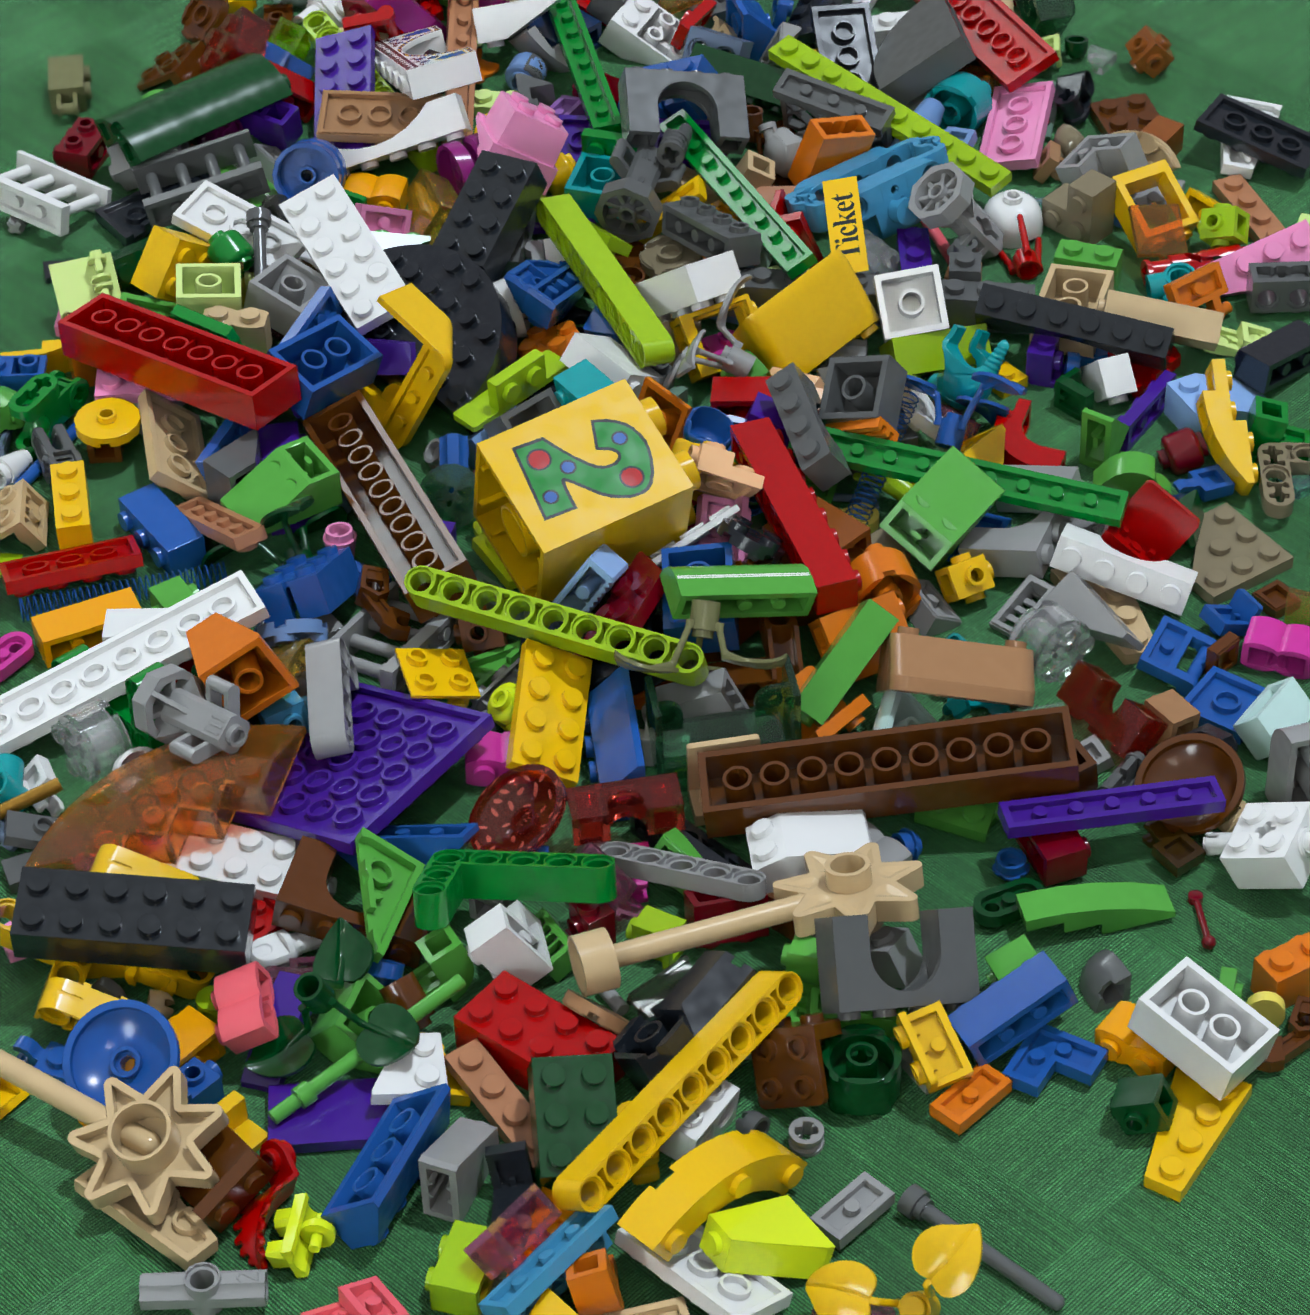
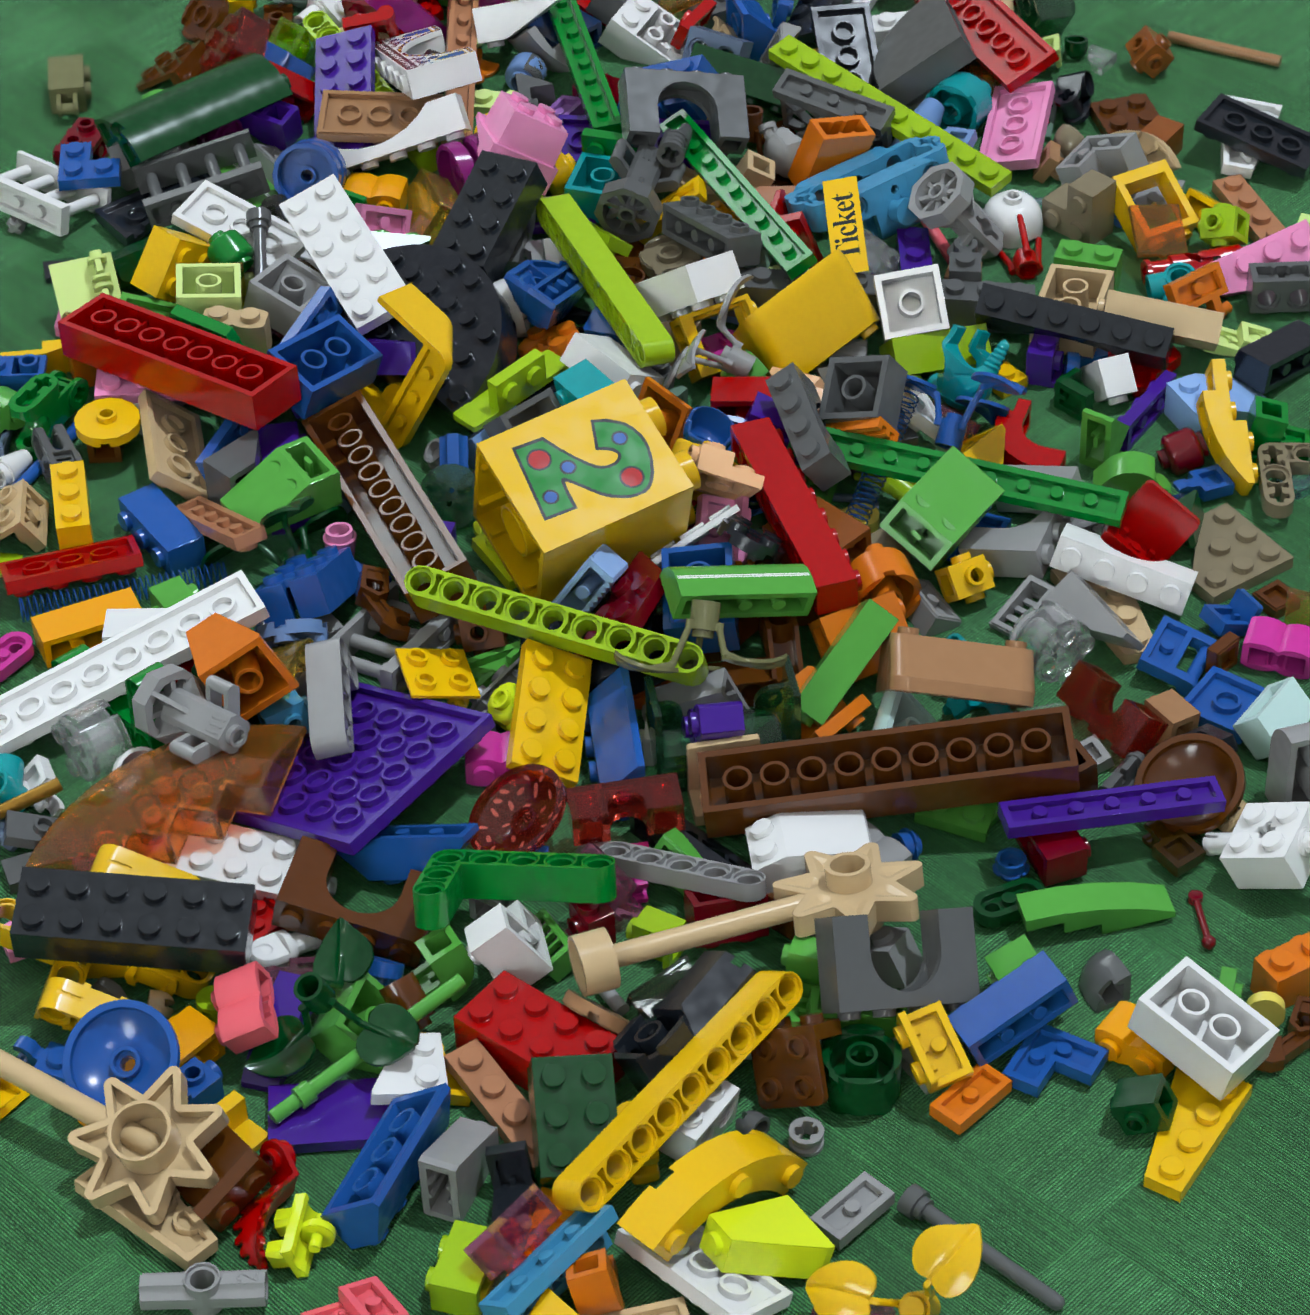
bright green wing [355,827,425,963] -> none
none -> blue plate [58,142,122,191]
none -> dark purple brick [682,701,745,743]
none -> medium nougat bar [1167,31,1282,67]

